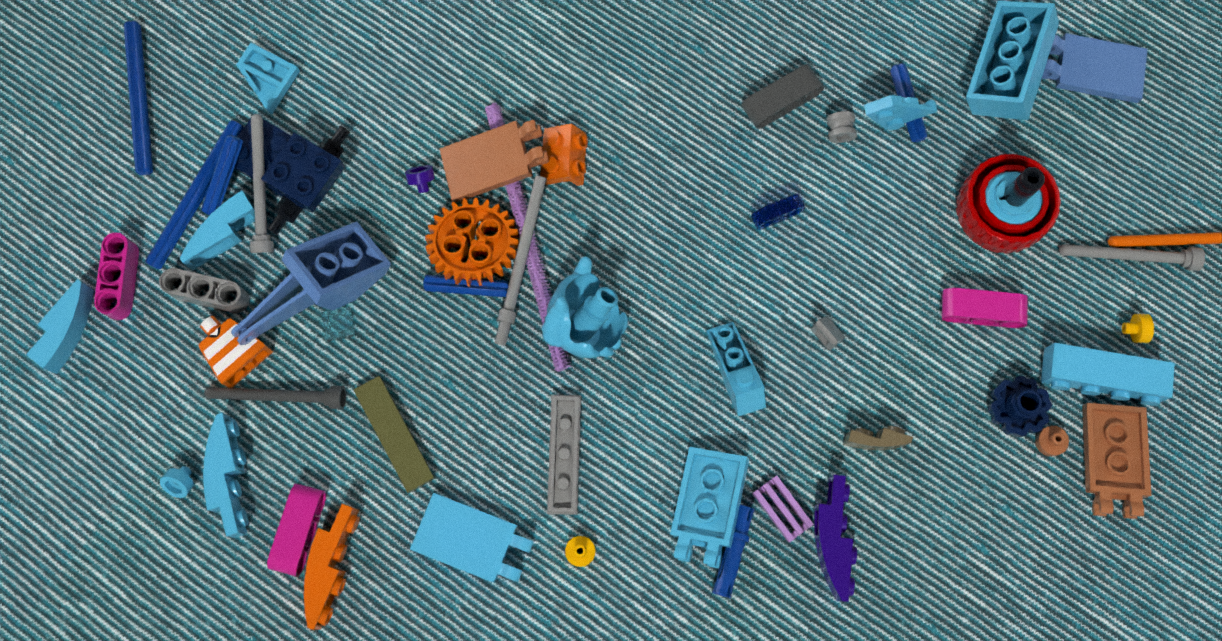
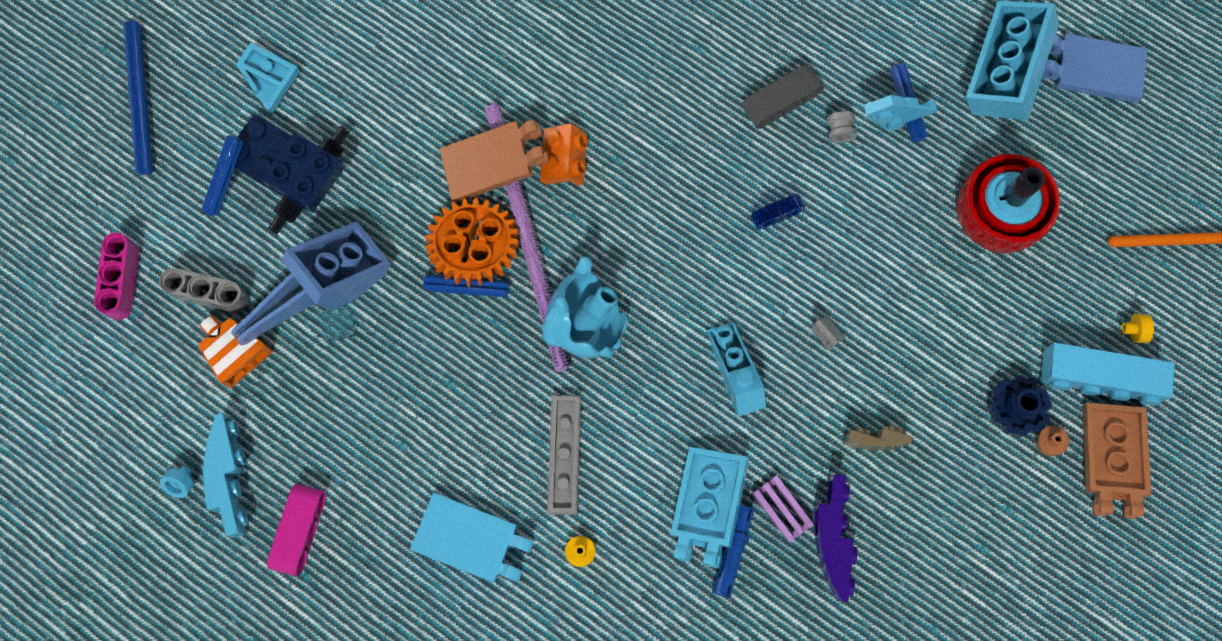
medium azure slope [26,279,94,374] -> none
blue axle [145,120,244,269] -> none
medium azure slope [180,190,255,271] -> none
dark grey piece [204,386,346,410] -> none
light grey piece [250,114,274,253] -> none
orange slope [304,504,360,630] -> none
olive tile [353,376,435,493] -> none
dark purple tile [405,165,435,193] -> none
light grey bar [495,176,546,346] -> none
dark pink beam [942,288,1028,328] -> none
light grey piece [1059,244,1205,271] -> none

